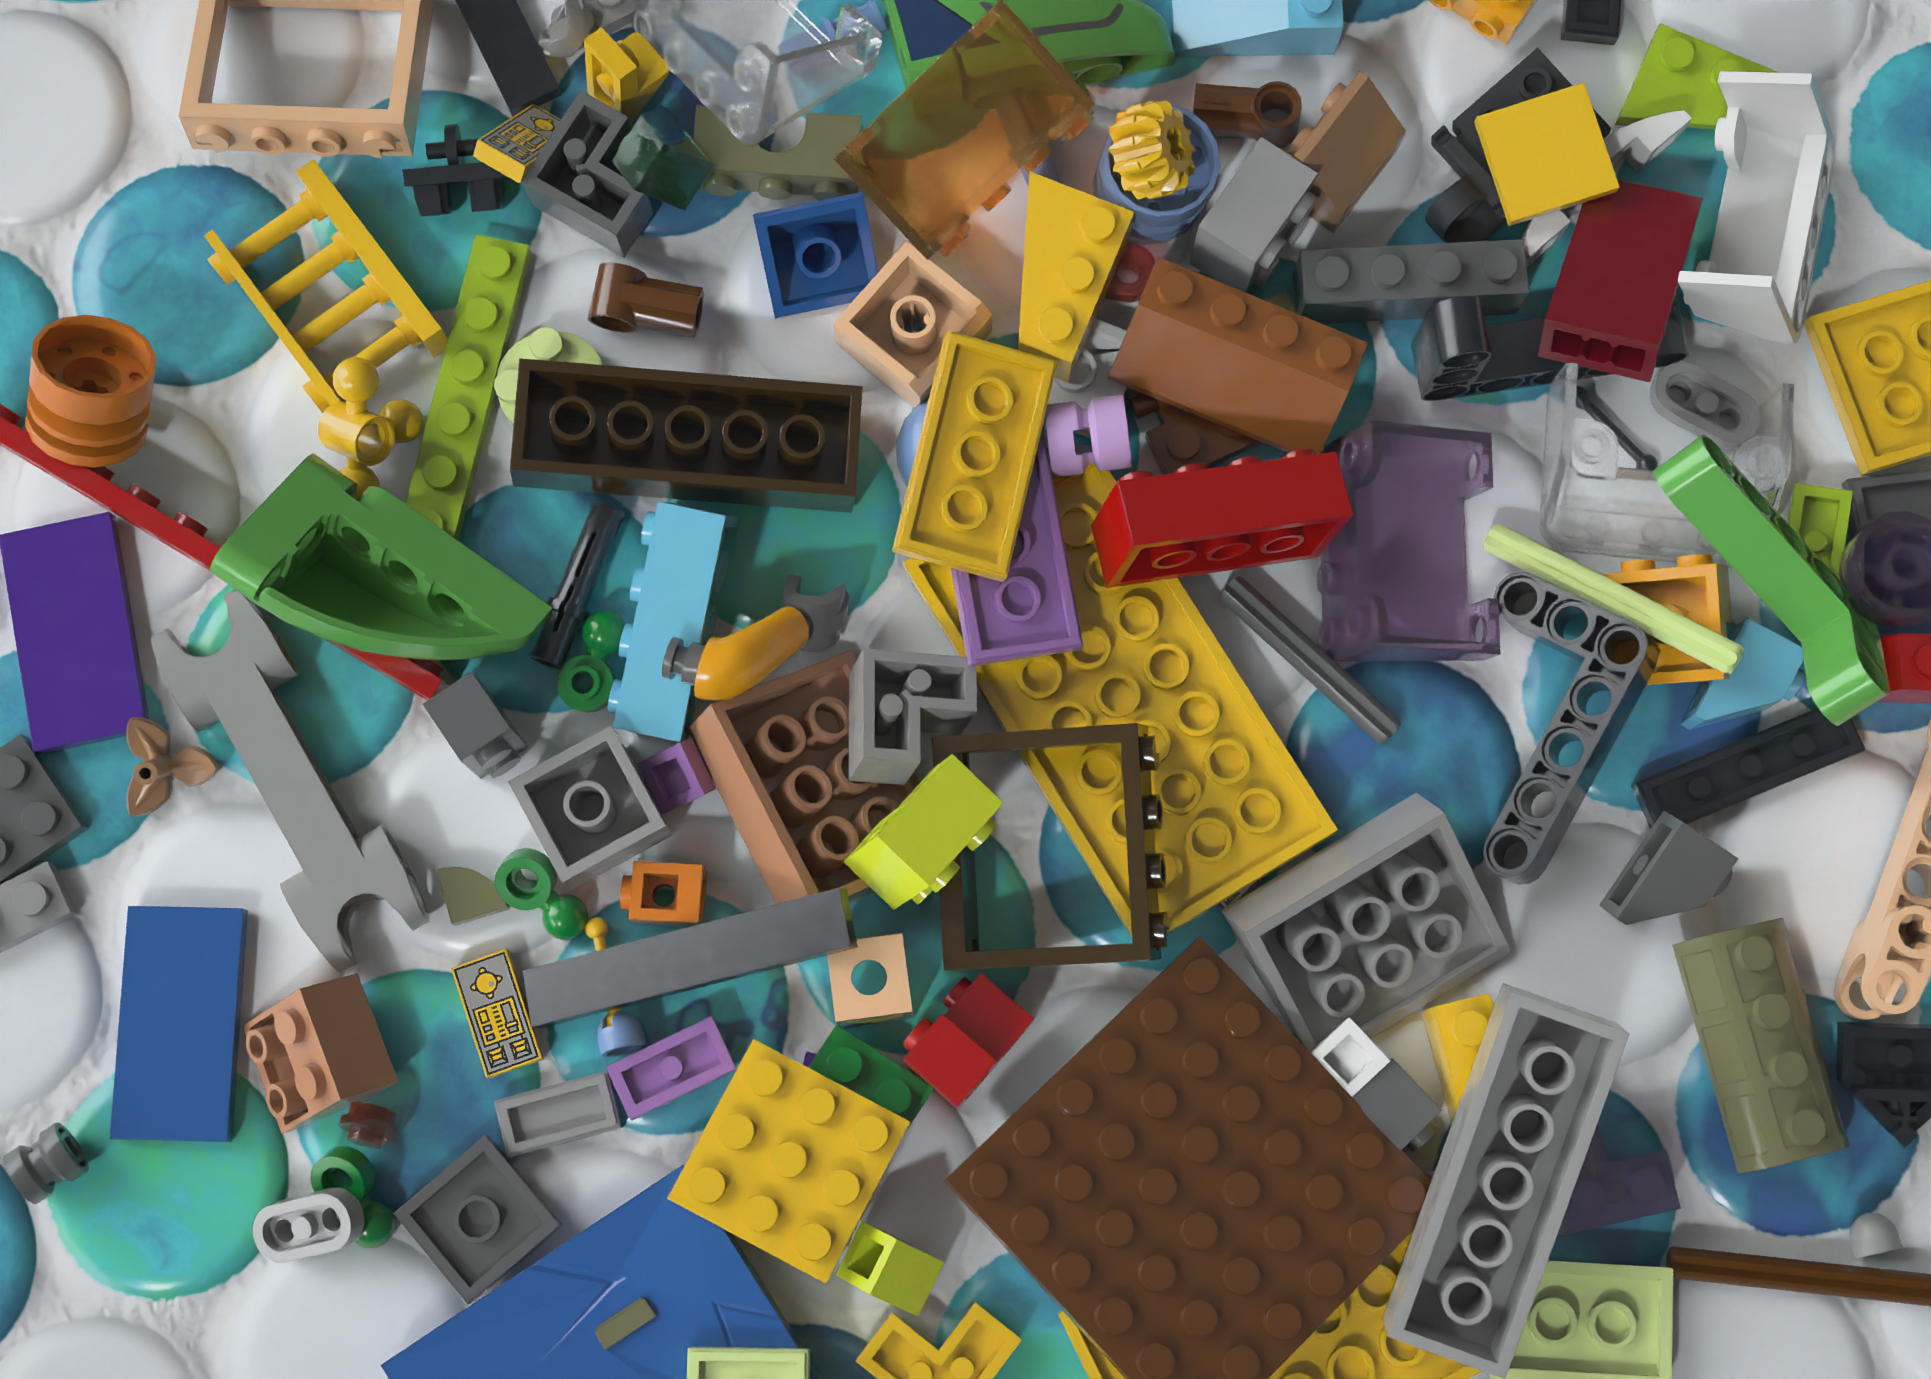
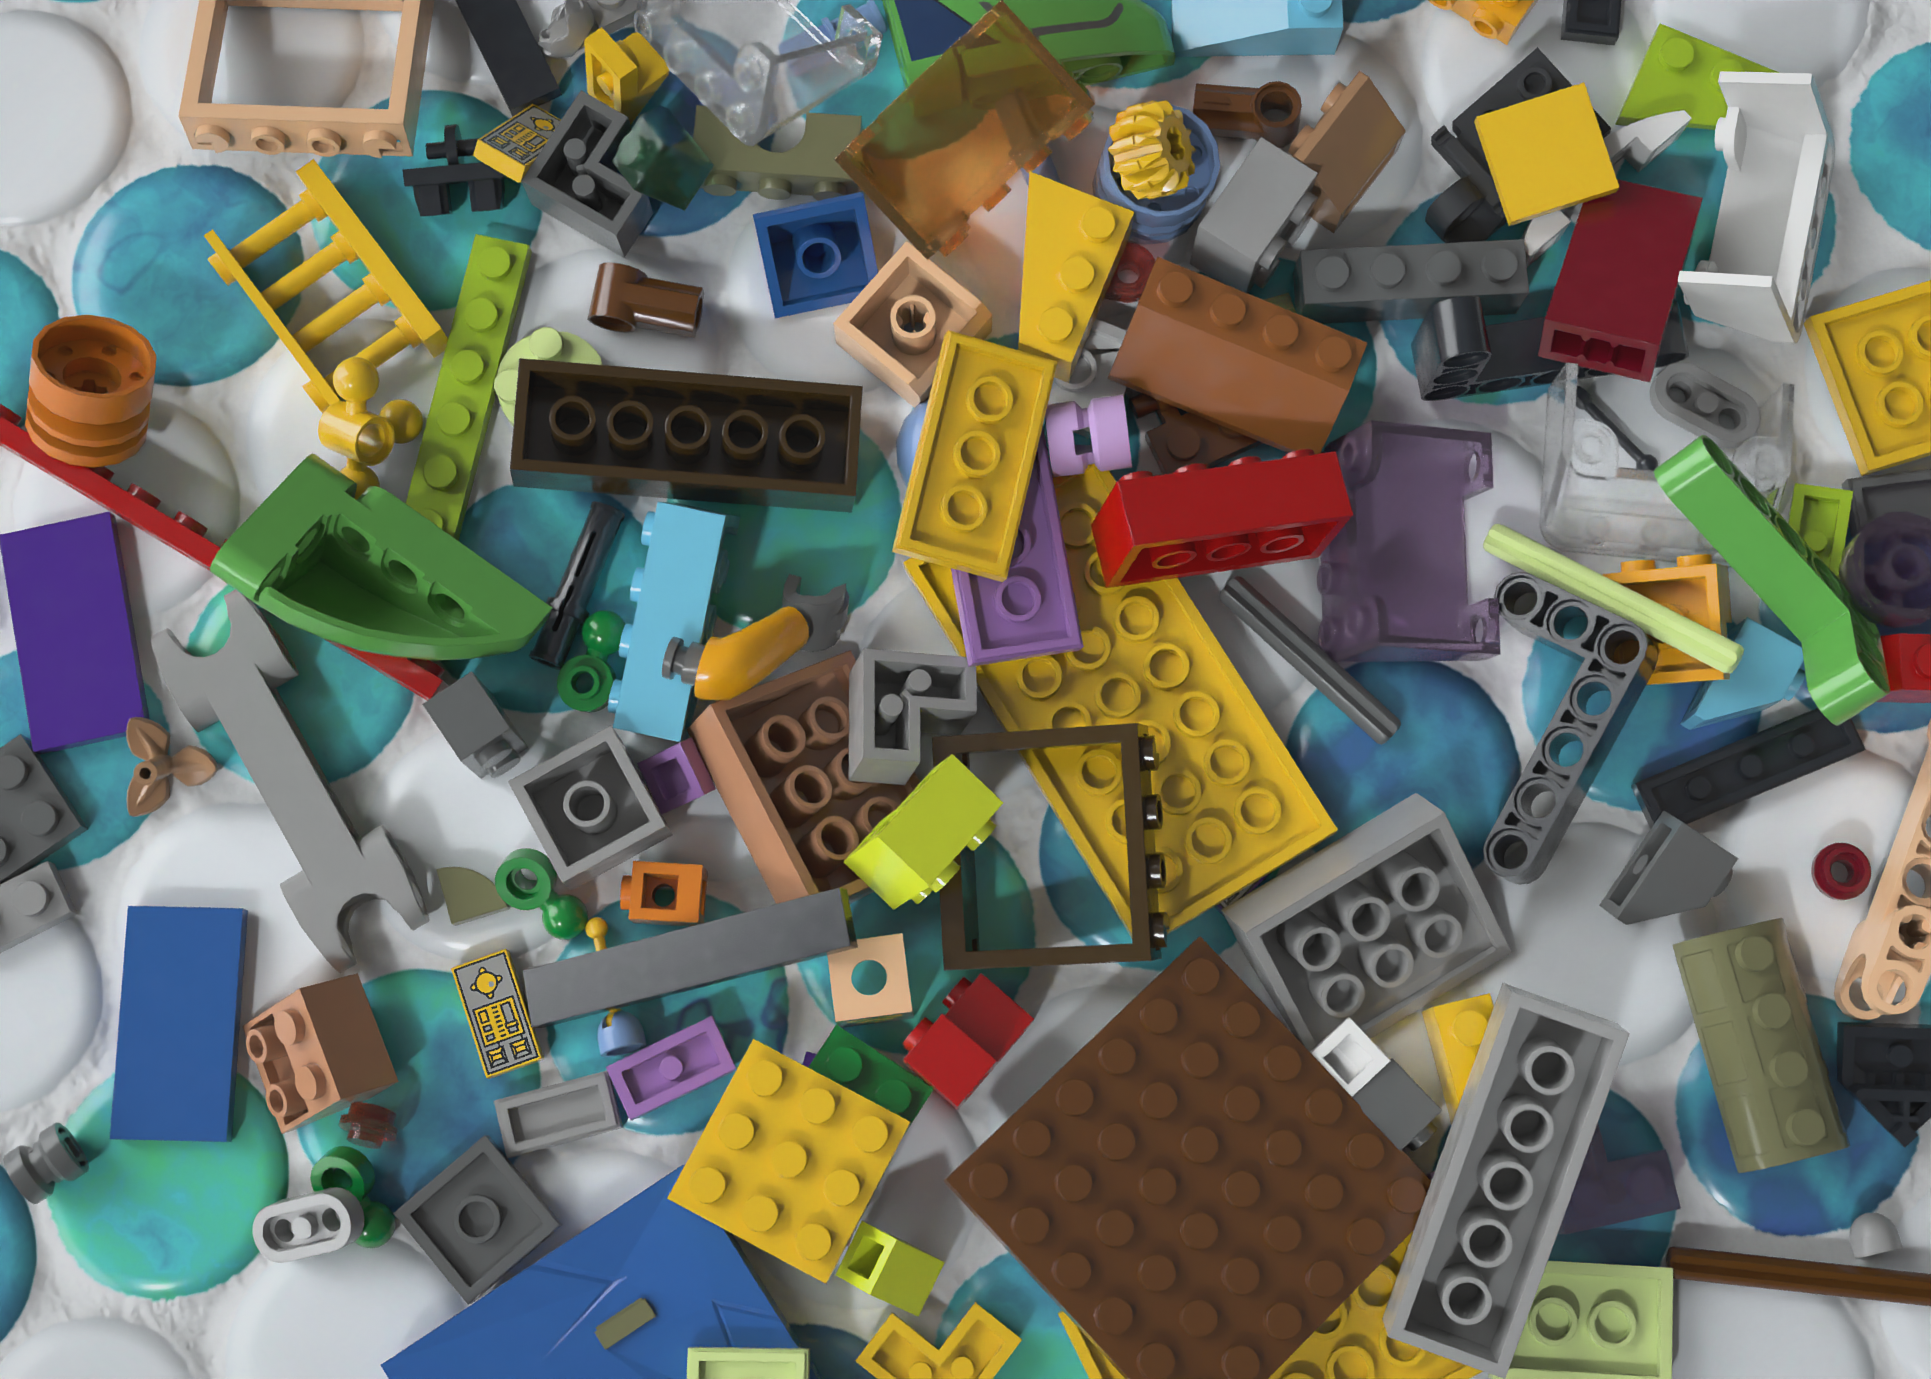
none -> dark red plate [1811,843,1871,901]

